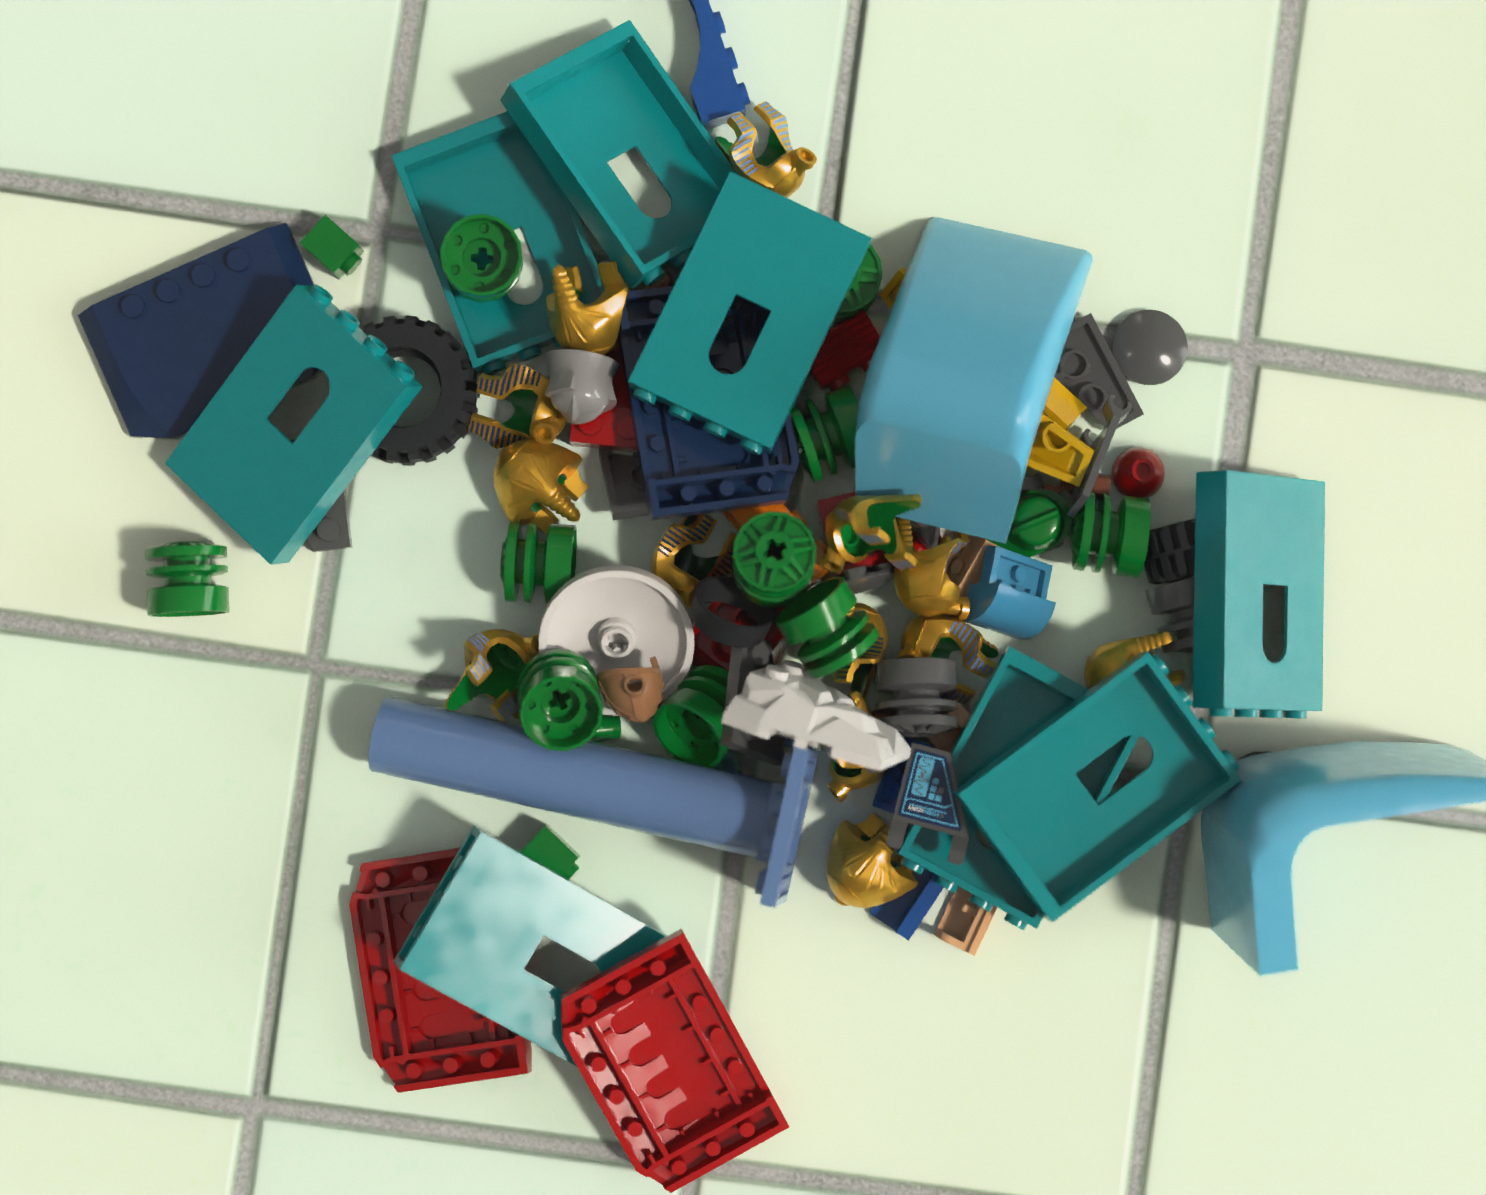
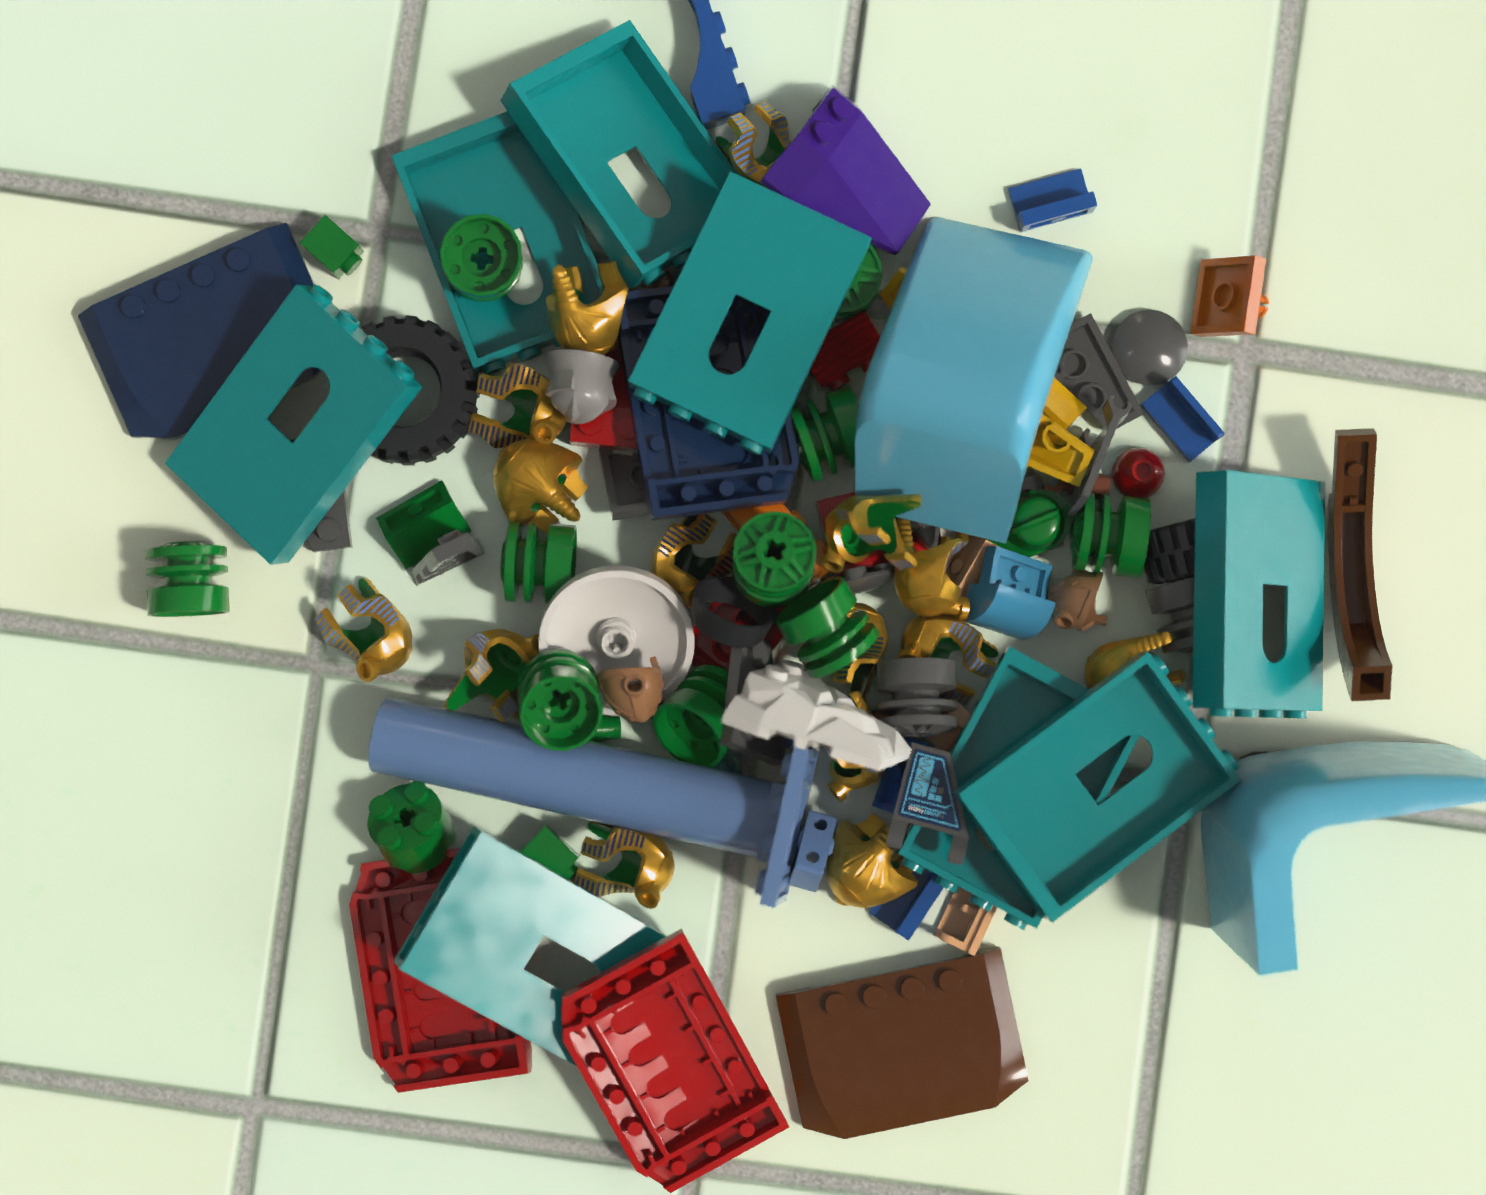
none -> pearl gold piece [314,578,413,682]
none -> green brick [367,781,456,874]
none -> green panel [376,480,472,569]
none -> dark grey wing [410,530,485,586]
none -> pearl gold piece [574,821,675,909]
none -> dark purple wedge [760,84,931,255]
none -> reddish brown slope [775,947,1029,1139]
none -> medium blue piece [788,809,837,893]
none -> blue panel [1008,168,1098,233]
none -> medium nougat helmet [1046,570,1108,632]
none -> blue panel [1140,376,1225,463]
none -> orange tile [1190,255,1269,337]
none -> reddish brown arch [1328,428,1393,701]

